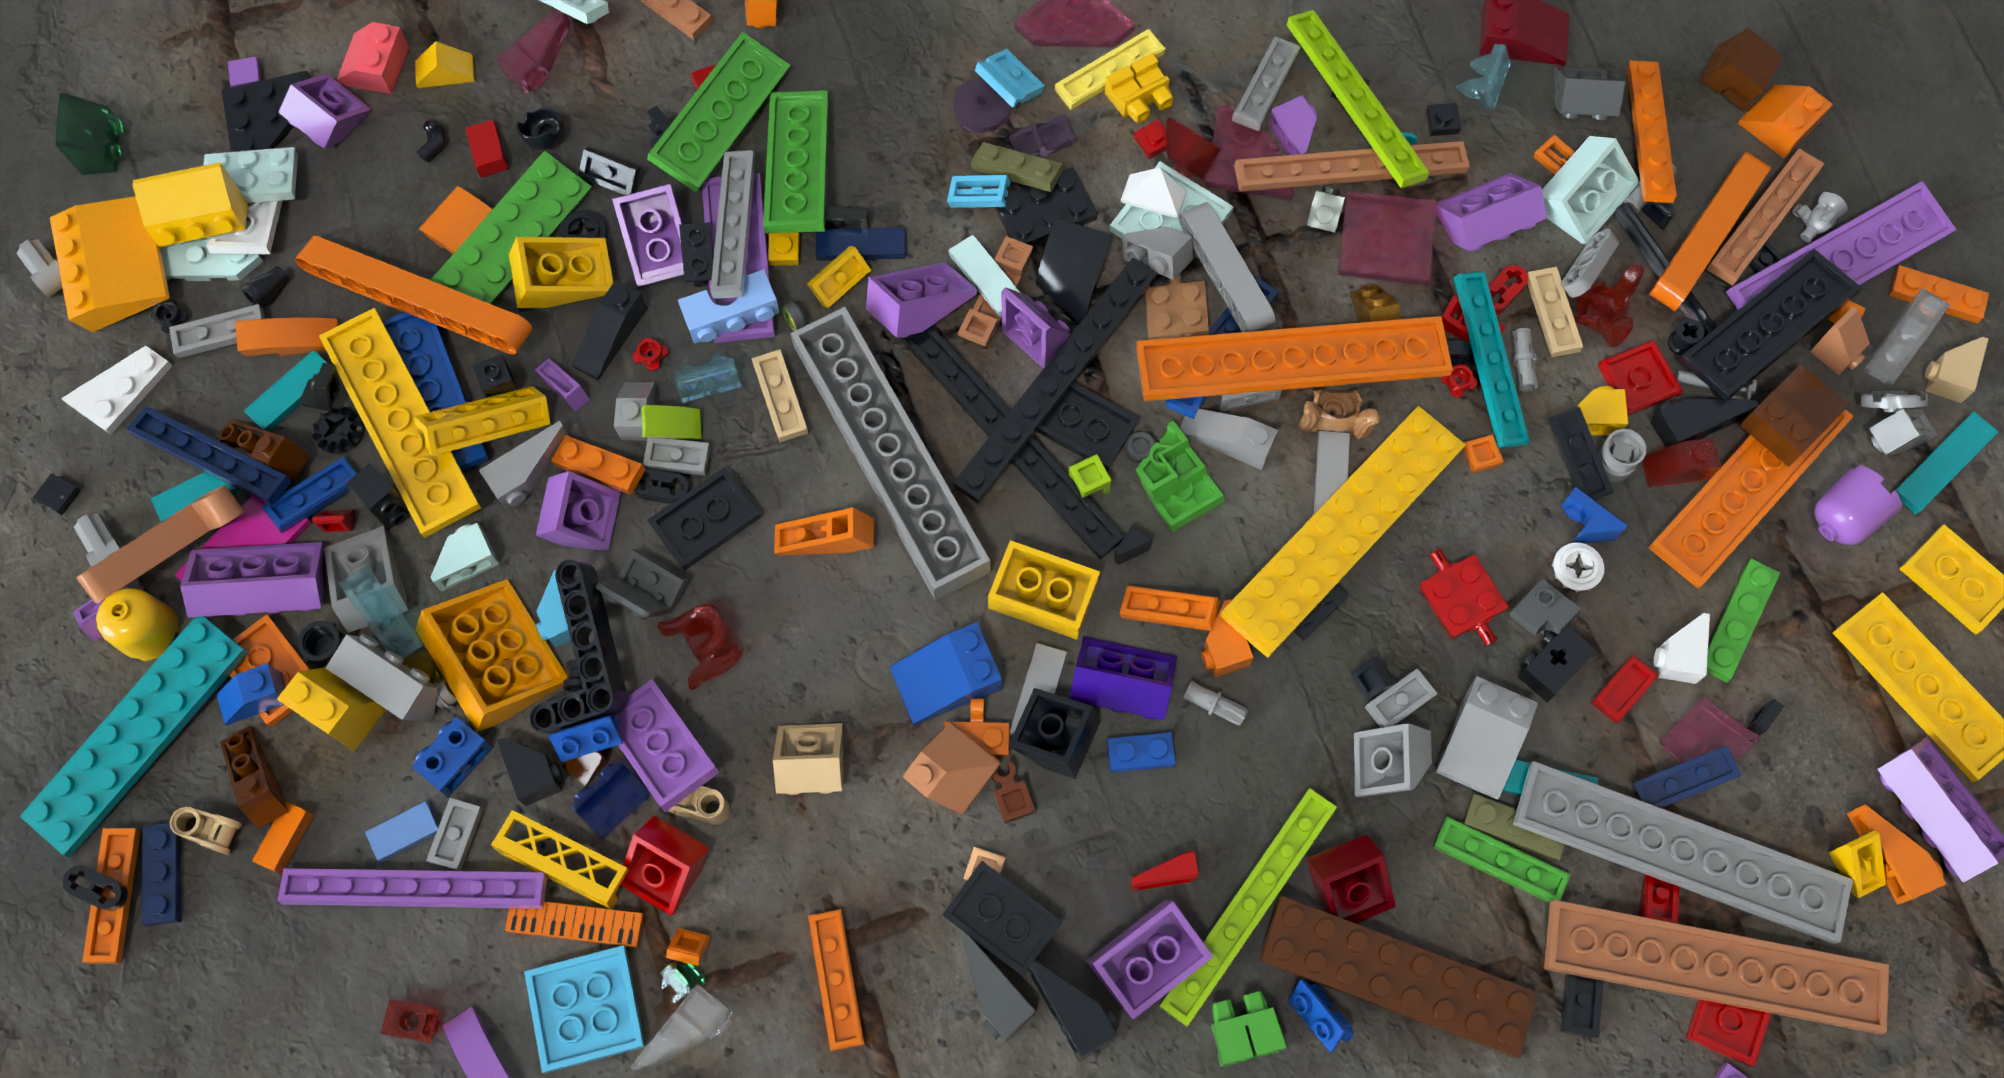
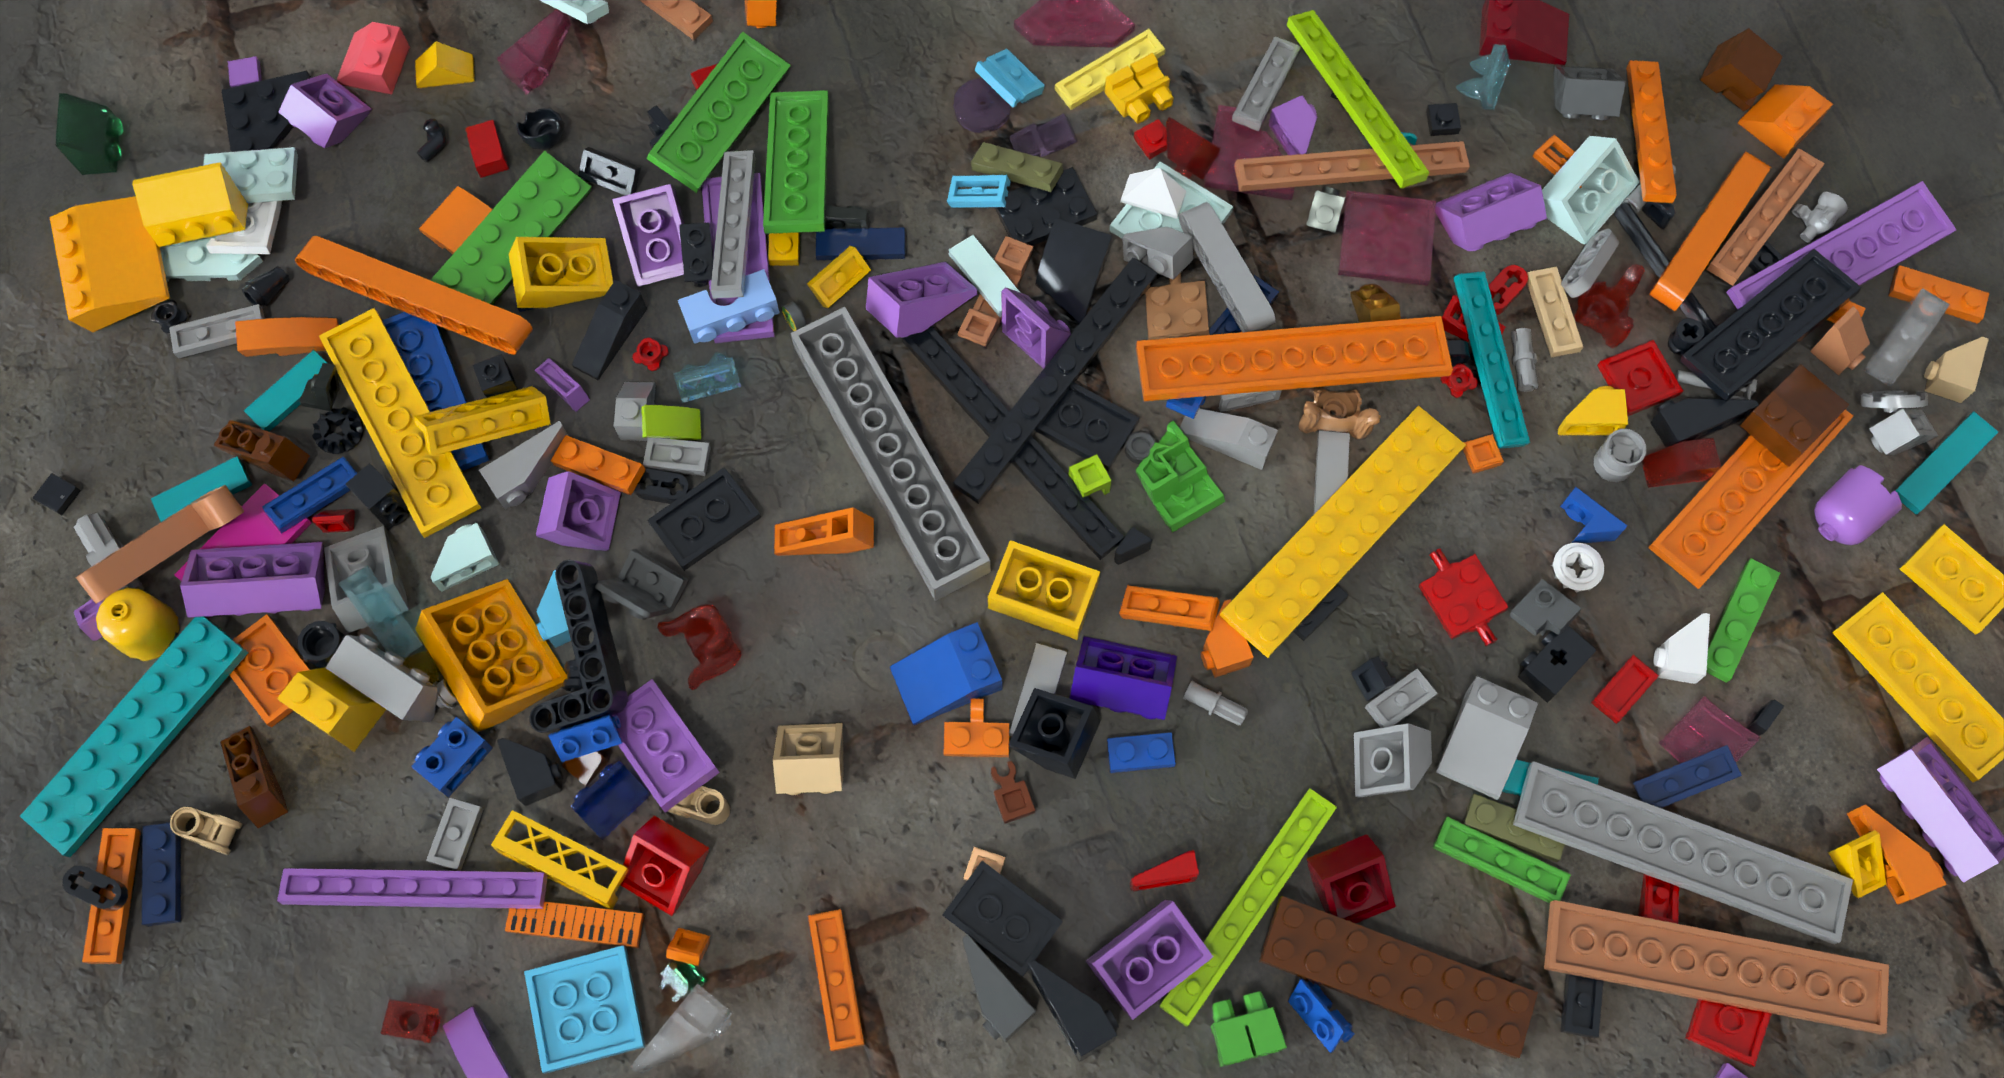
light grey piece [16,239,63,298] -> none
white wing [61,346,173,435] -> none
dark blue plate [126,406,292,506] -> none
blue slope [217,663,286,725] -> none
orange slope [252,802,315,875] -> none
medium blue tile [365,801,439,863] -> none
black gear [558,210,607,238] -> none
tan plate [751,349,808,443] -> none
nougat slope [902,722,1002,814] -> none
black plate [1547,406,1614,501] -> none

